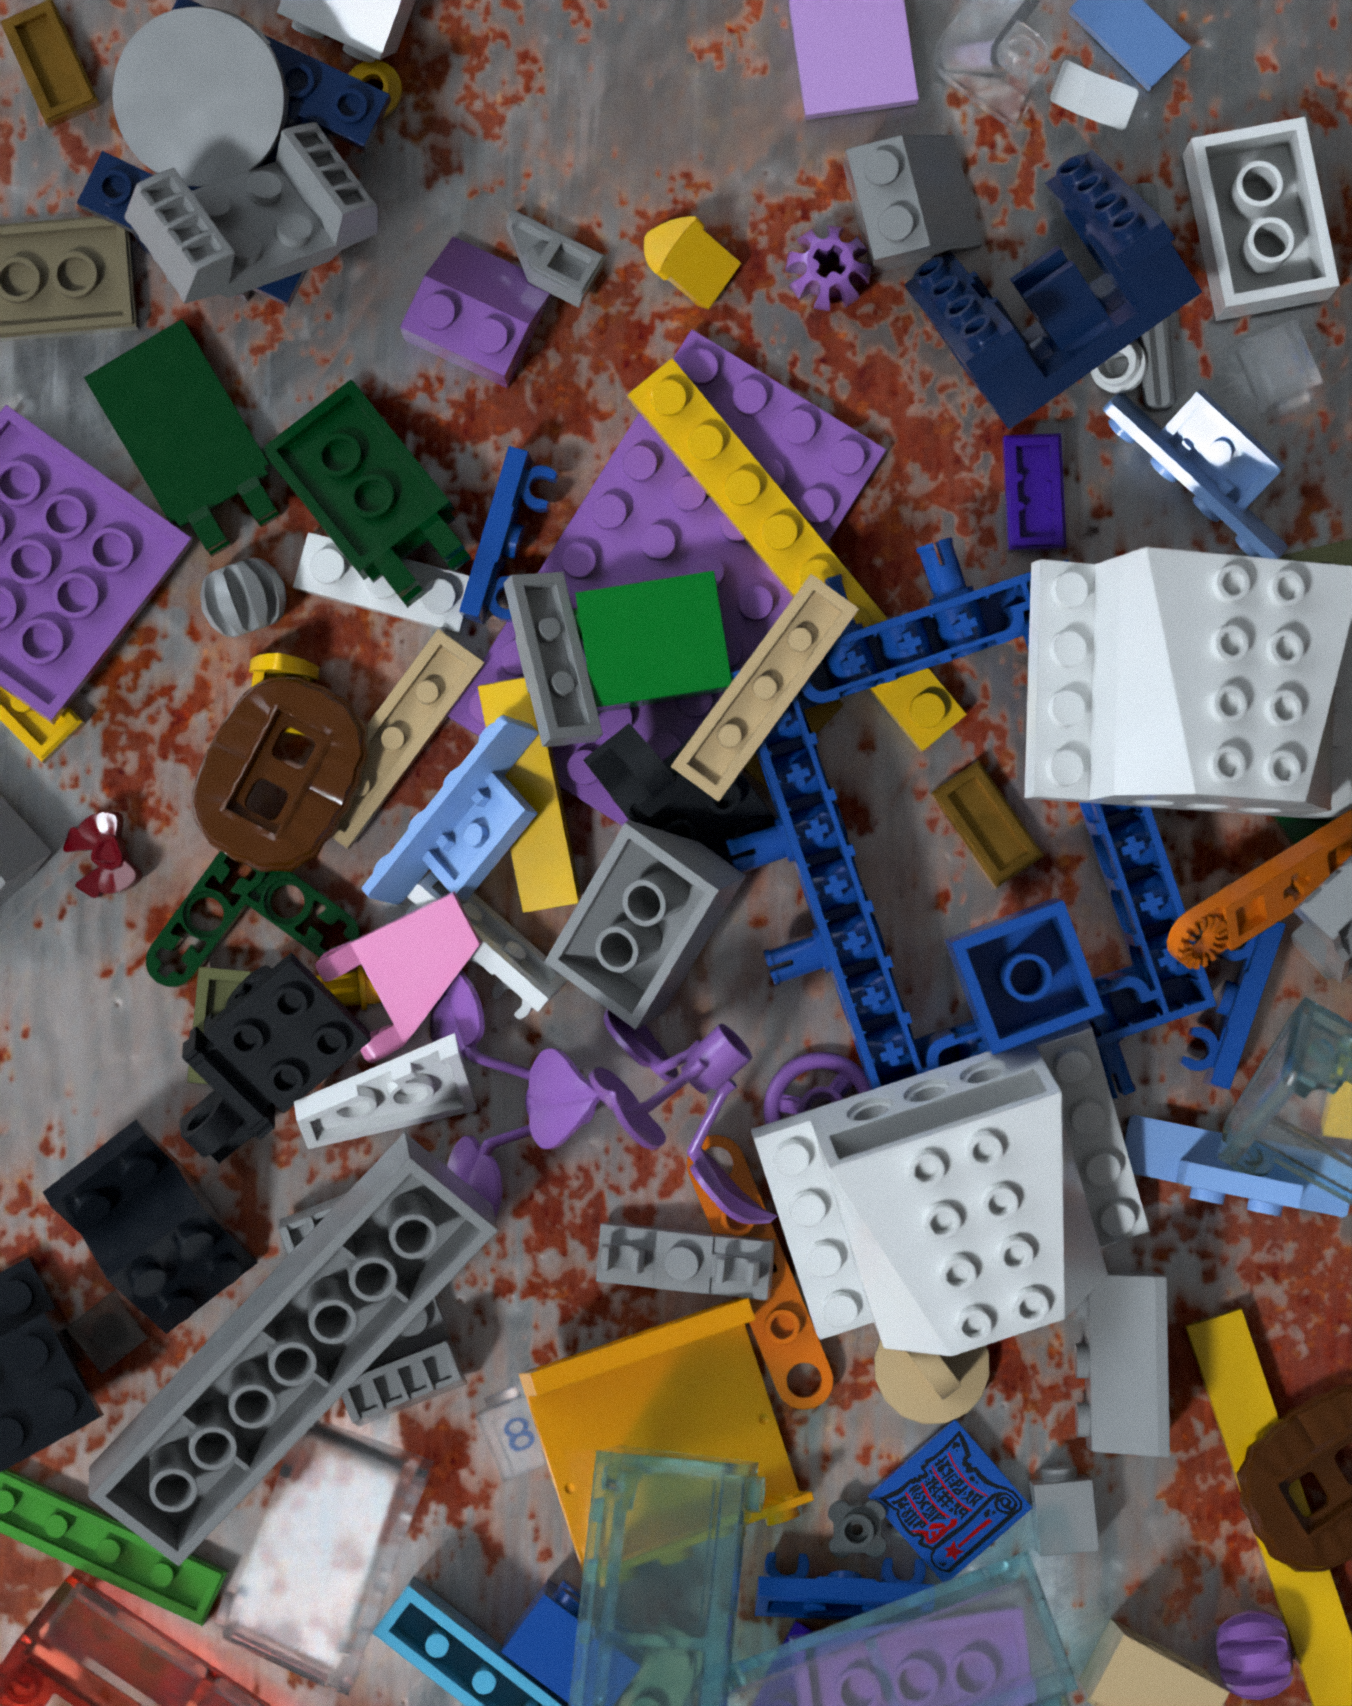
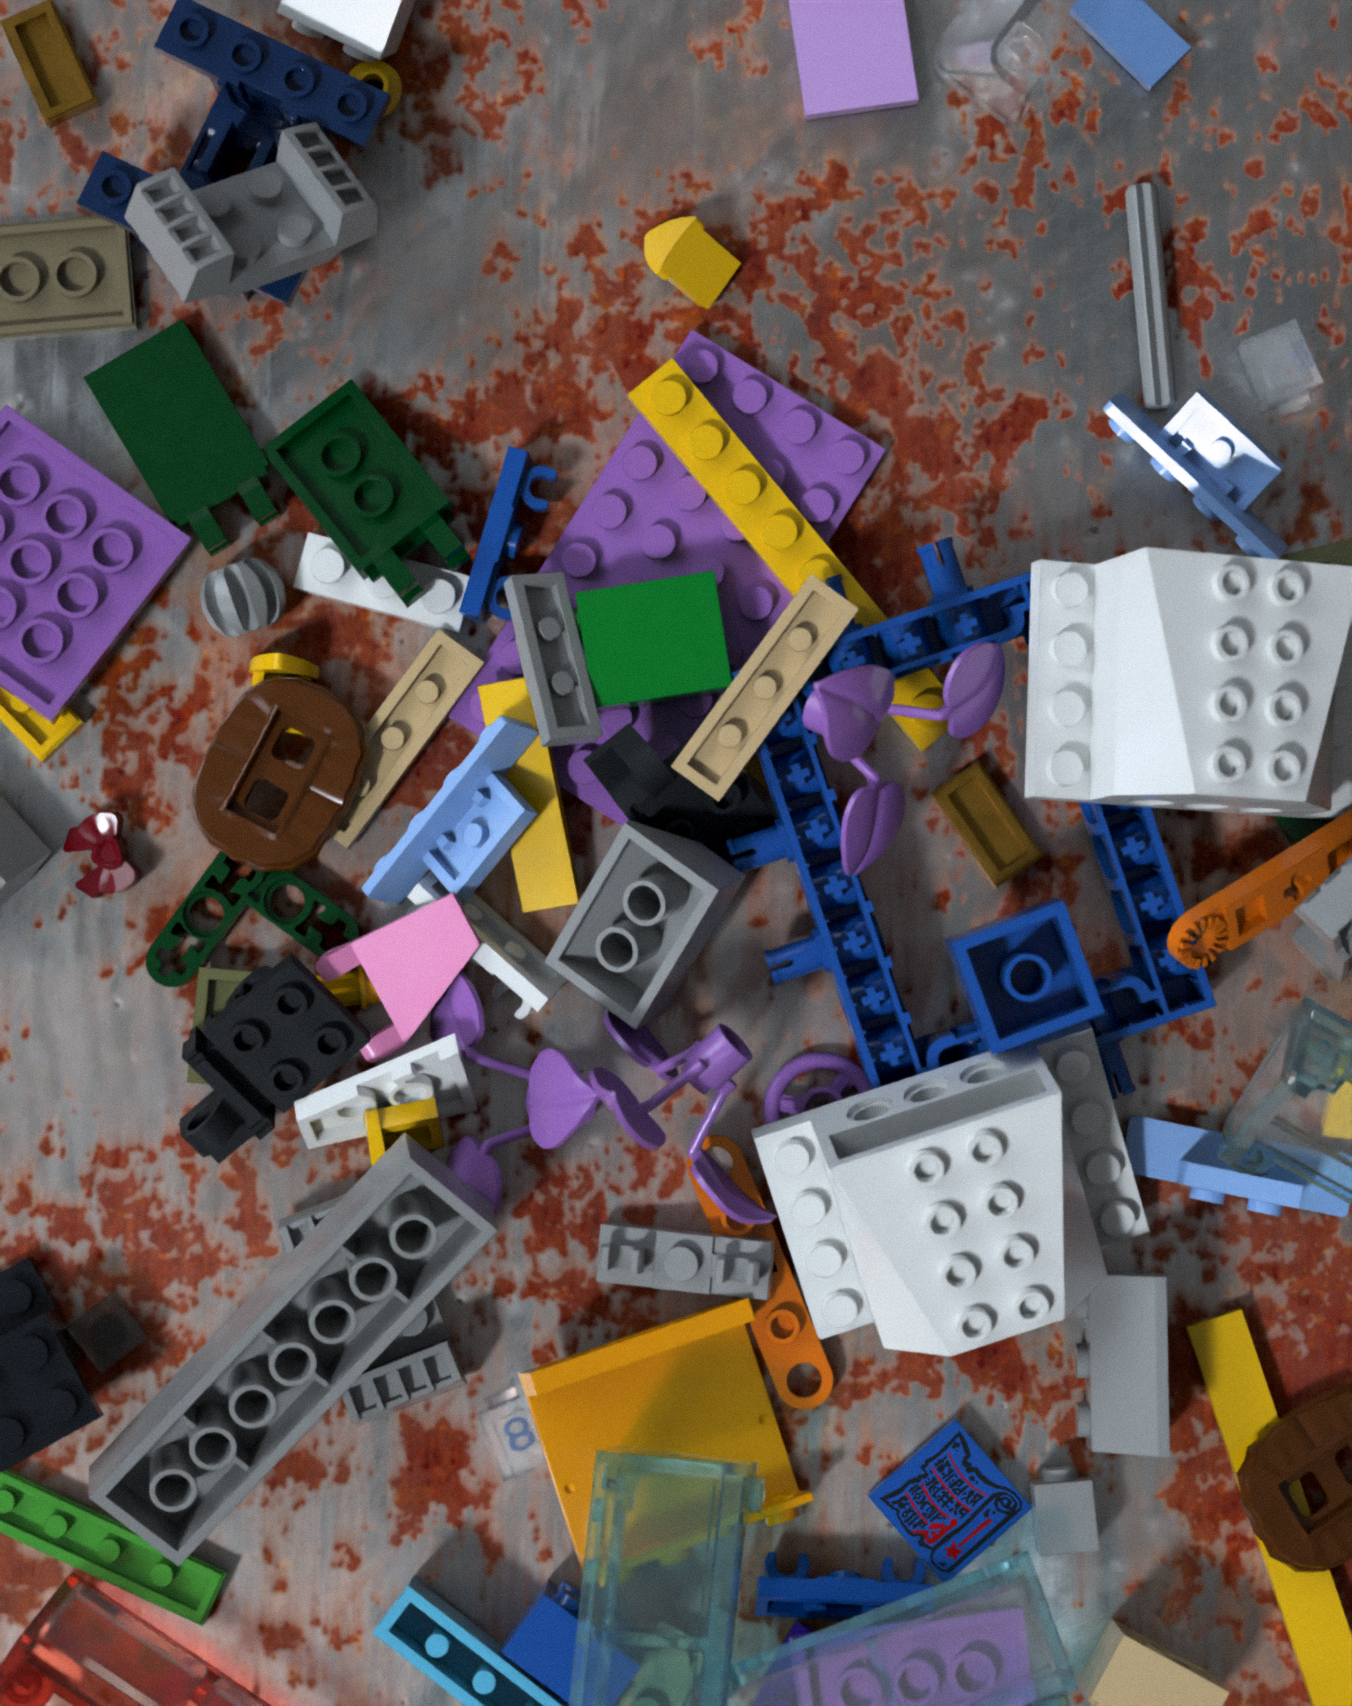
black bracket [43,1119,258,1334] -> none
light grey tile [112,6,289,187] -> none
clear windscreen [215,1419,435,1696] -> none
medium lavender slope [400,236,552,389] -> none
light grey tile [506,209,607,308] -> none
medium lavender piece [785,225,872,311] -> none
dark grey plate [828,1500,887,1558] -> none
light grey slope [843,135,982,275] -> none
tan tile [874,1339,990,1424] -> none
dark blue piece [904,149,1202,430] -> none
dark purple plate [1002,433,1067,553] -> none
white sticker [1050,60,1139,130] -> none
white plate [1091,341,1147,394] -> none
blue plate [1178,922,1286,1090] -> none
white brick [1183,117,1340,321] -> none
medium lavender piece [1216,1610,1294,1700] -> none
none -> yellow tile [363,1097,445,1166]
none -> medium lavender plant [803,641,1005,877]

